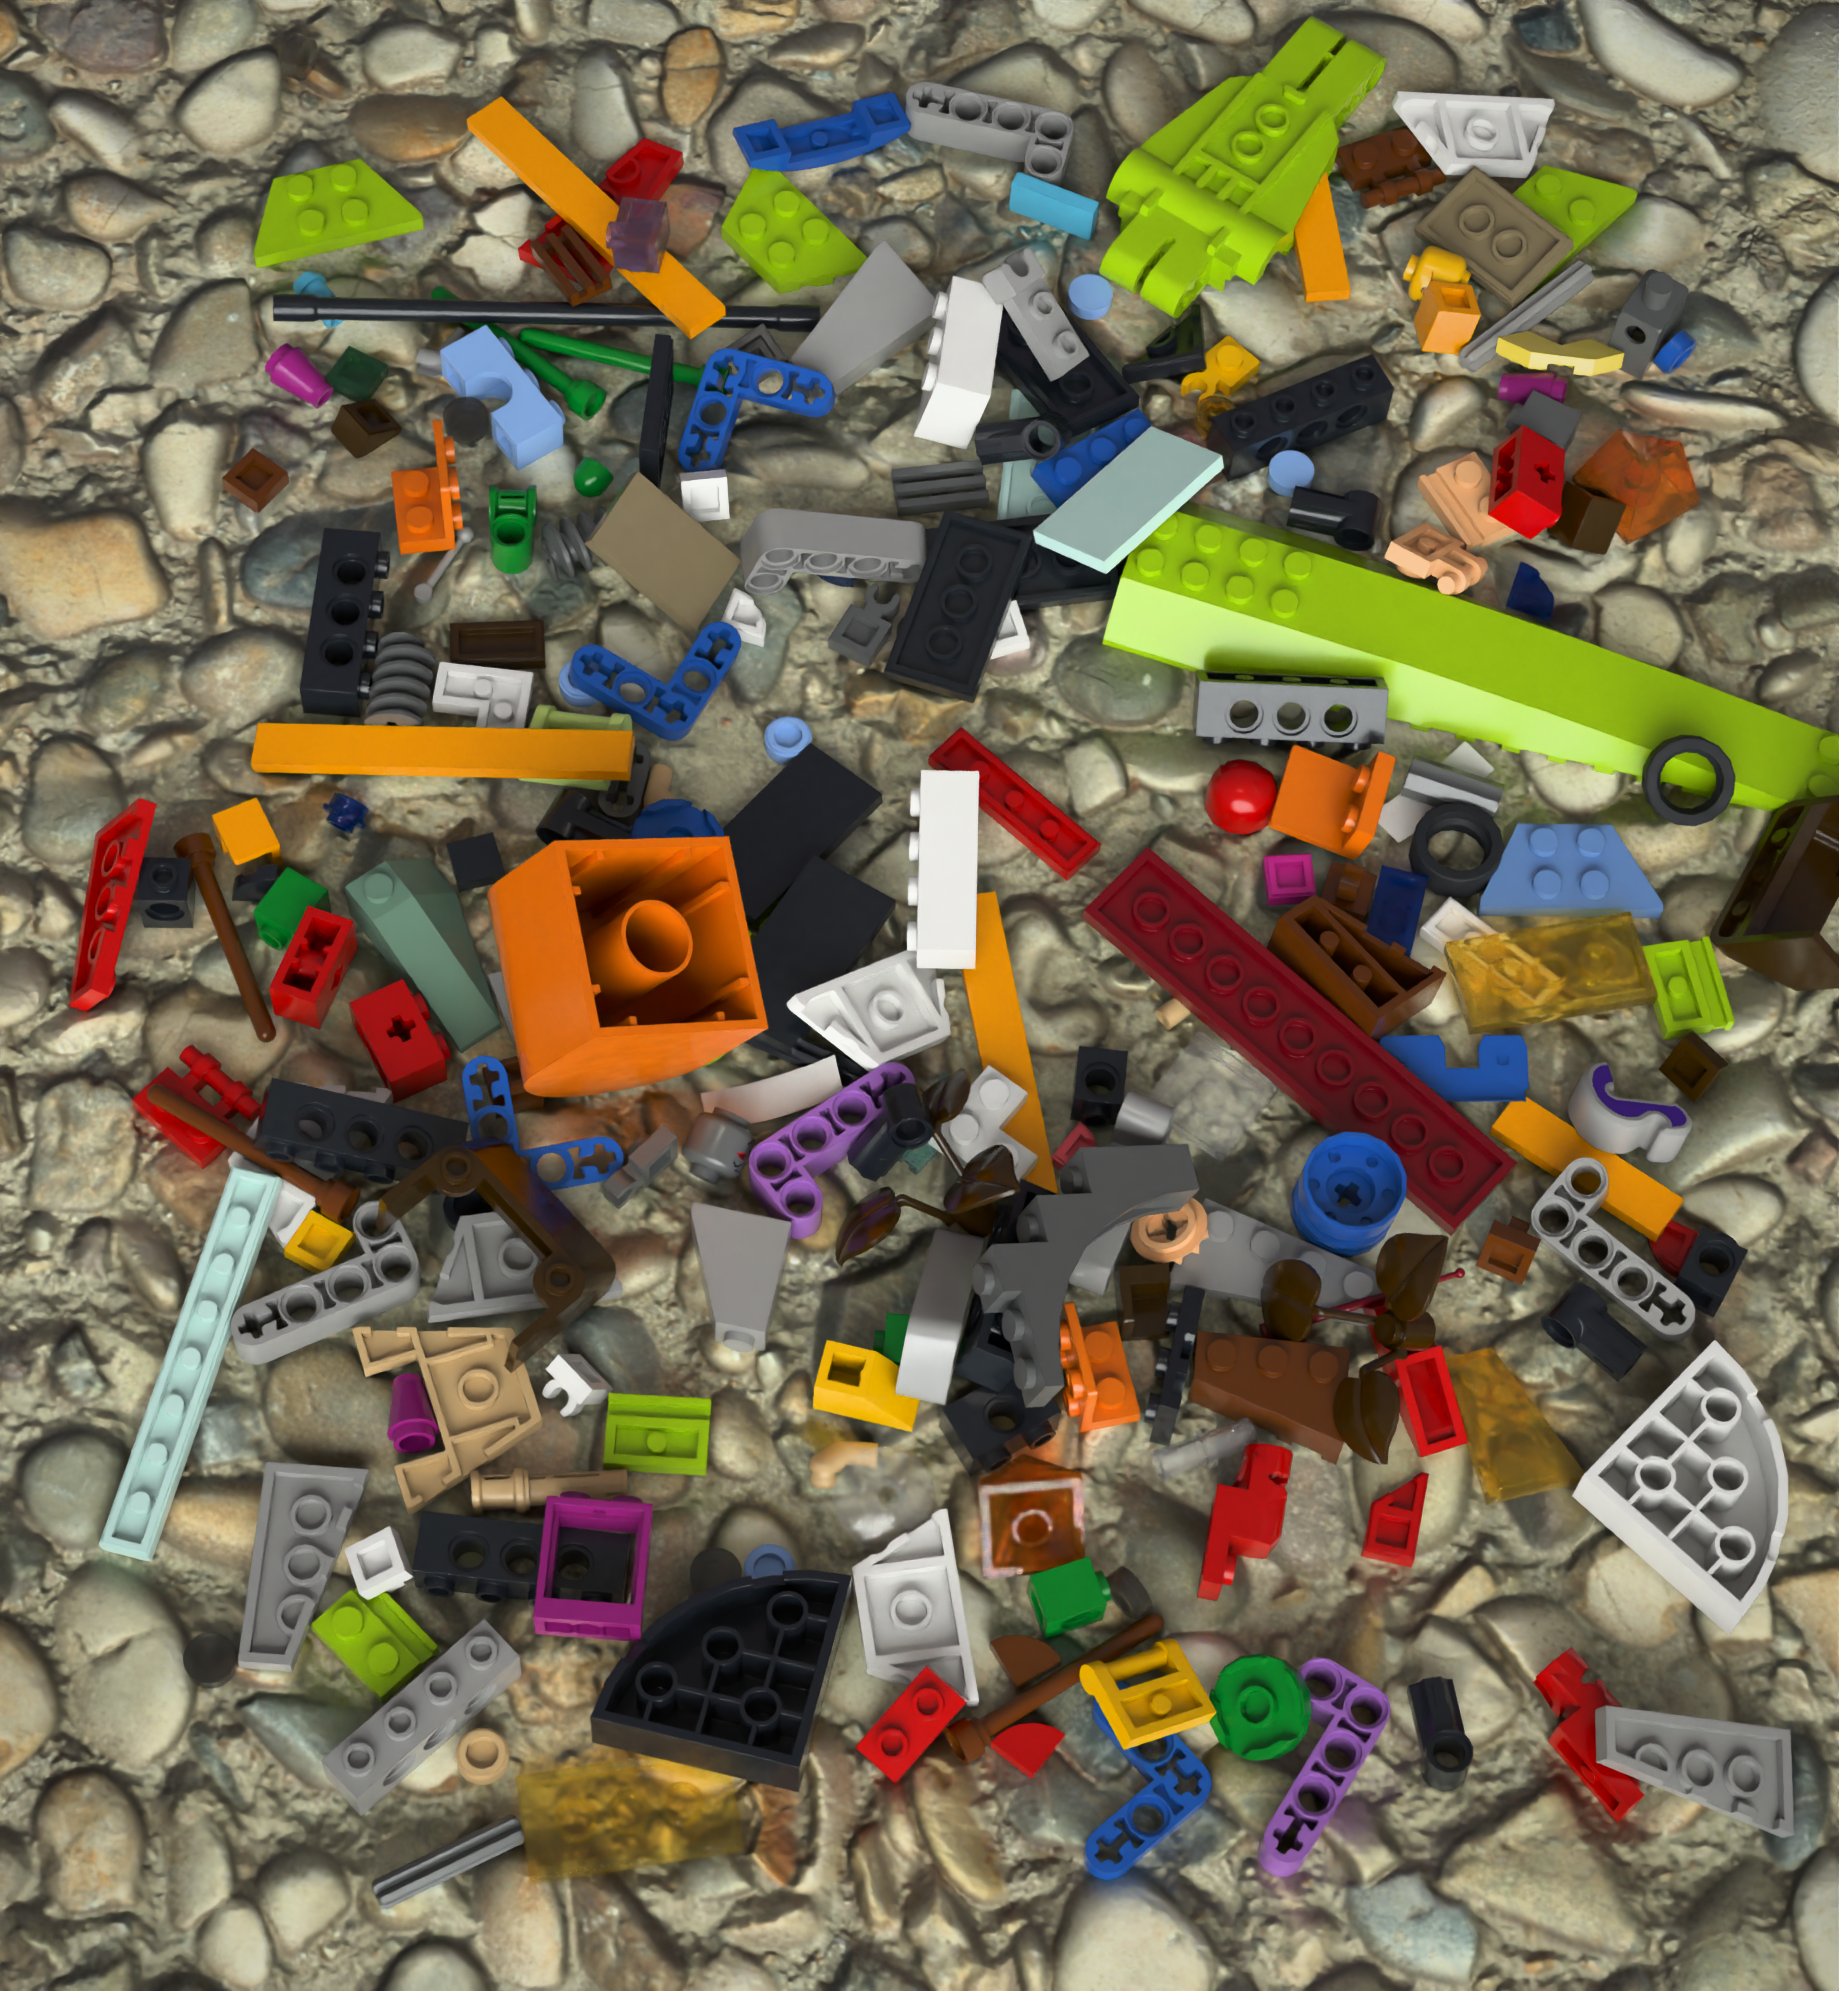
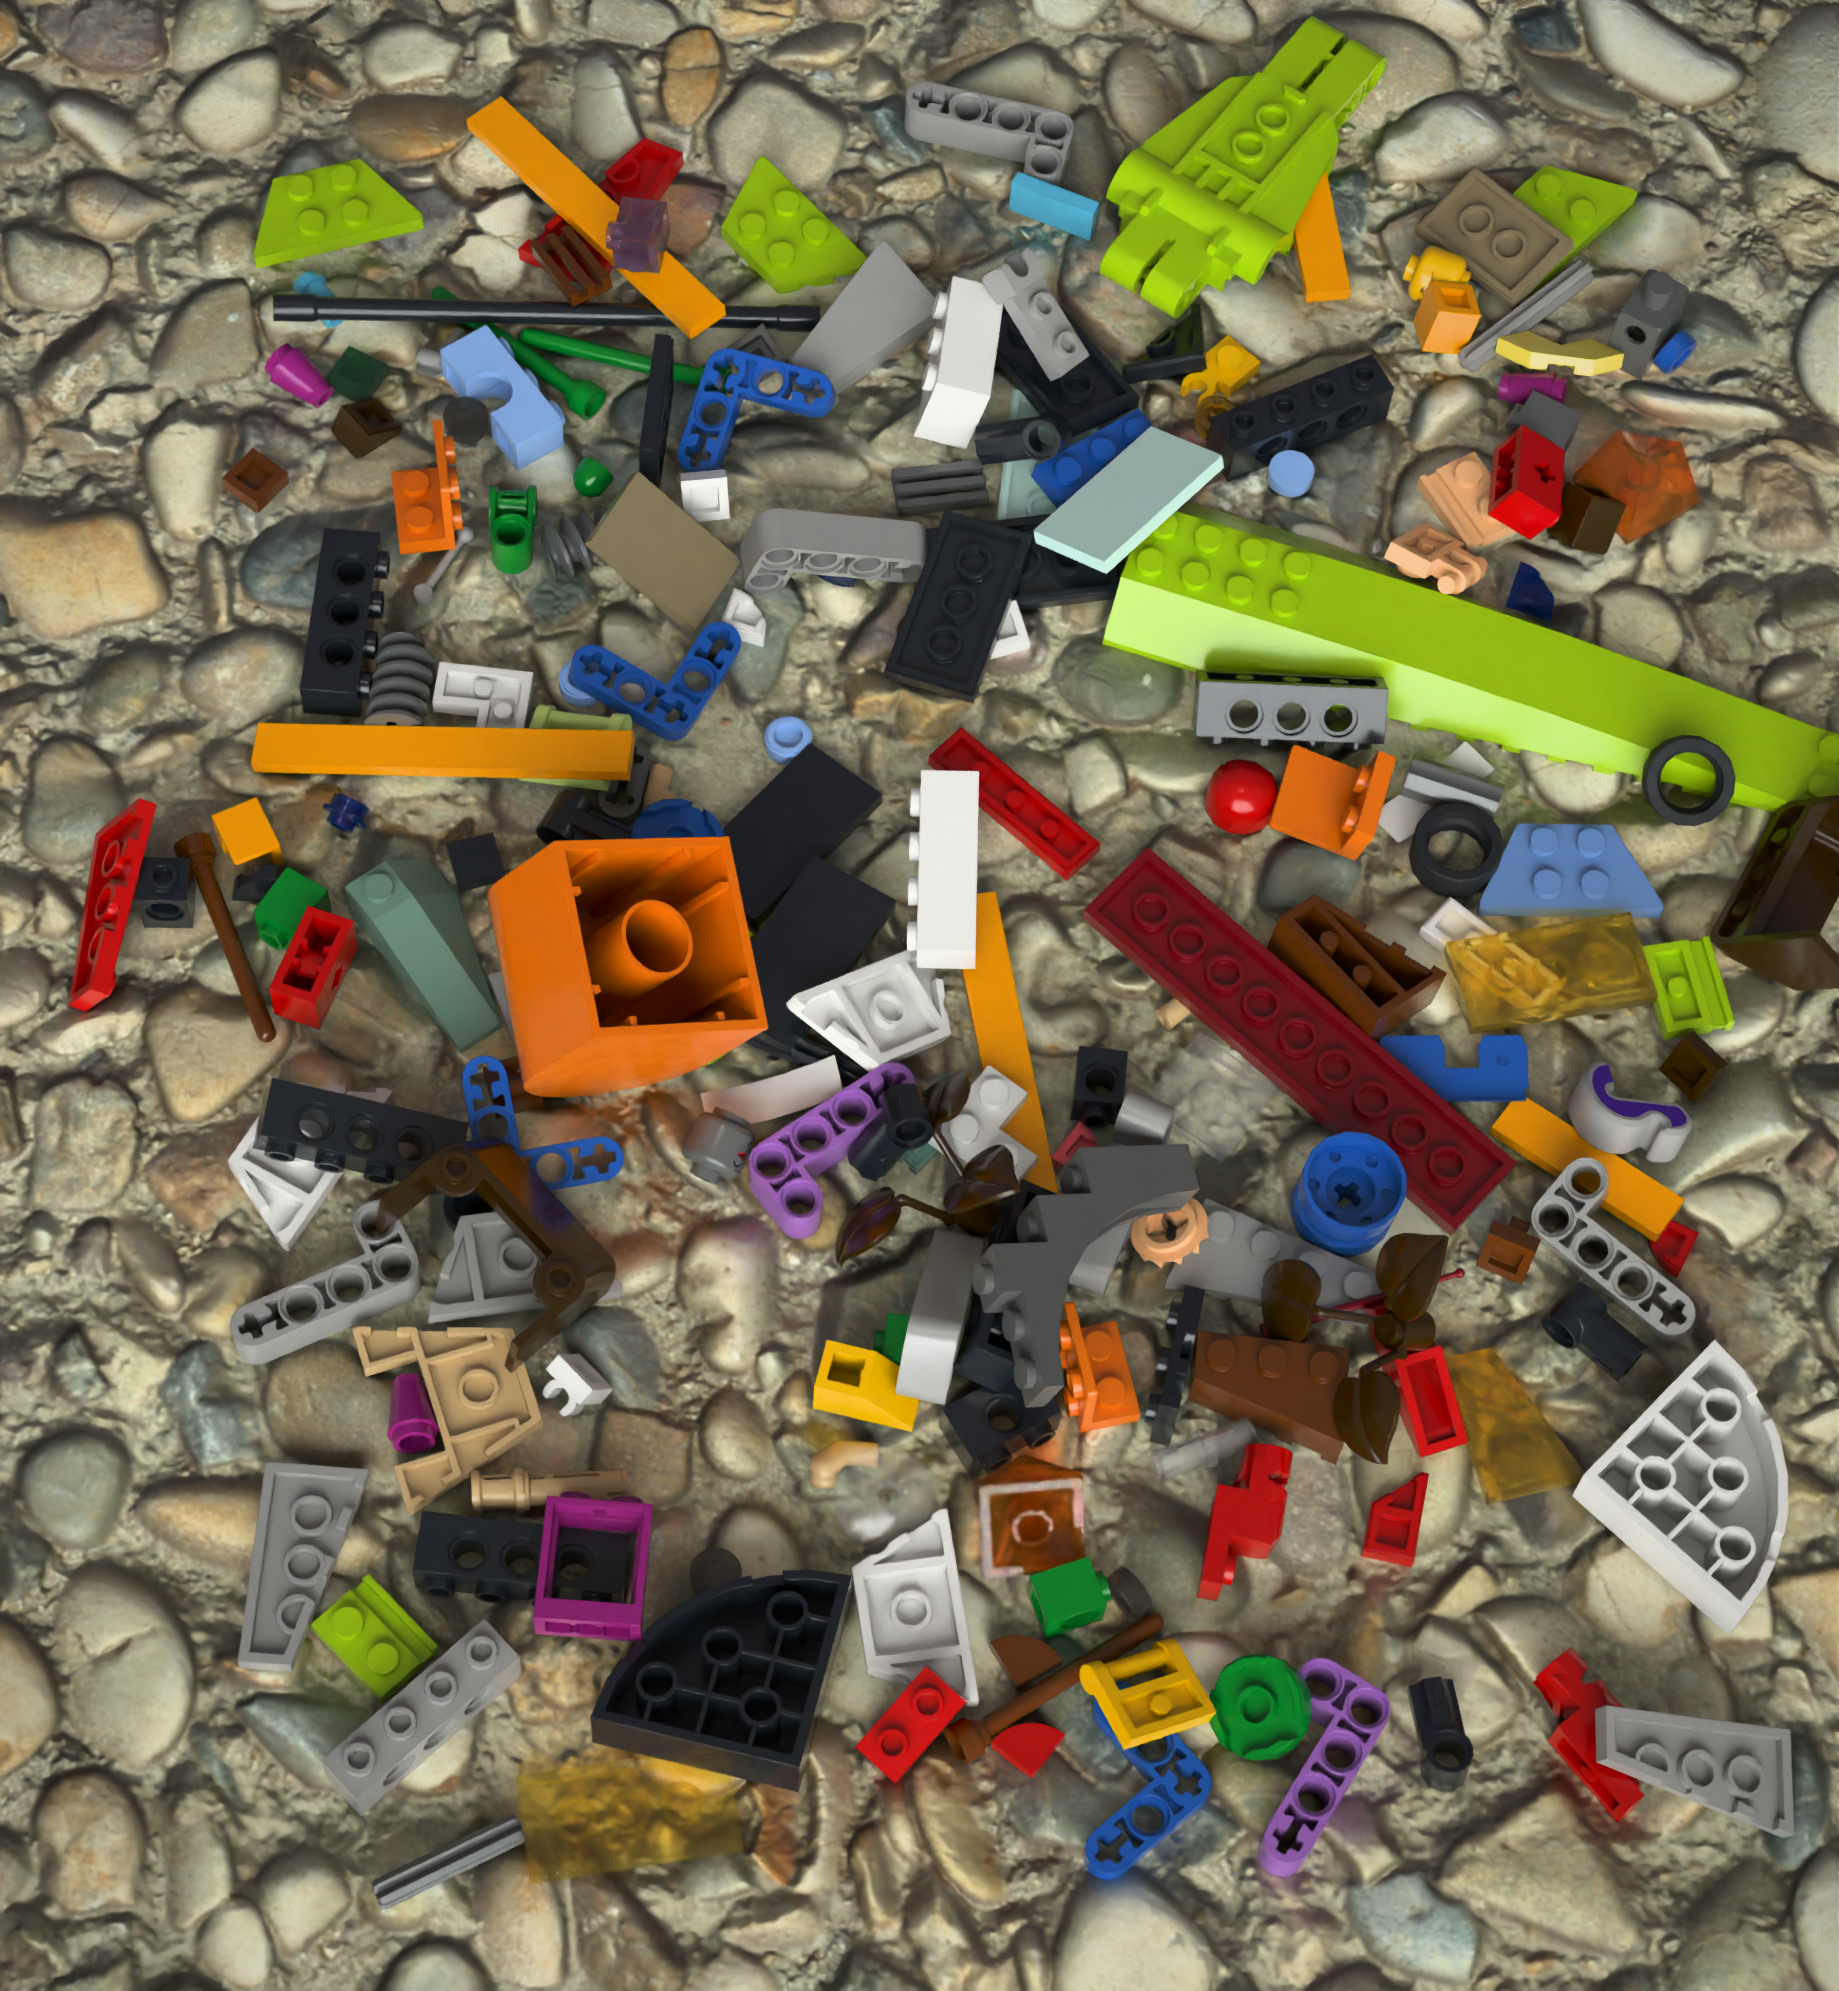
light aqua tile [99,1165,283,1562] -> none
red plate [132,1045,261,1169] -> none
reddish brown piece [147,1084,360,1224] -> none
clear smoke tile [183,1632,238,1689] -> none
yellow plate [283,1210,355,1274] -> none
white tile [344,1526,414,1600] -> none
red brick [349,979,451,1103] -> none
dark brown tile [450,620,546,670] -> none
tan tile [456,1728,510,1785] -> none
dark grey plate [603,1124,678,1209] -> none
lime plate [603,1393,711,1476] -> none
light grey slope [691,1202,792,1352] -> none
blue slope [733,92,911,171] -> none
light blue tile [744,1544,796,1579] -> none
dark grey plate [828,583,900,668] -> none
light blue tile [1067,274,1113,320] -> none
dark brown panel [1114,1263,1171,1341] -> none
dark pink tile [1262,853,1317,906] -> none
black piece [1286,486,1383,552] -> none
reddish brown tile [1320,862,1378,923] -> none
reddish brown plate [1335,125,1447,209] -> none
clear blue plate [1366,865,1429,957] -> none
white wing [1392,91,1555,178] -> none
black brick [1674,1228,1748,1318] -> none

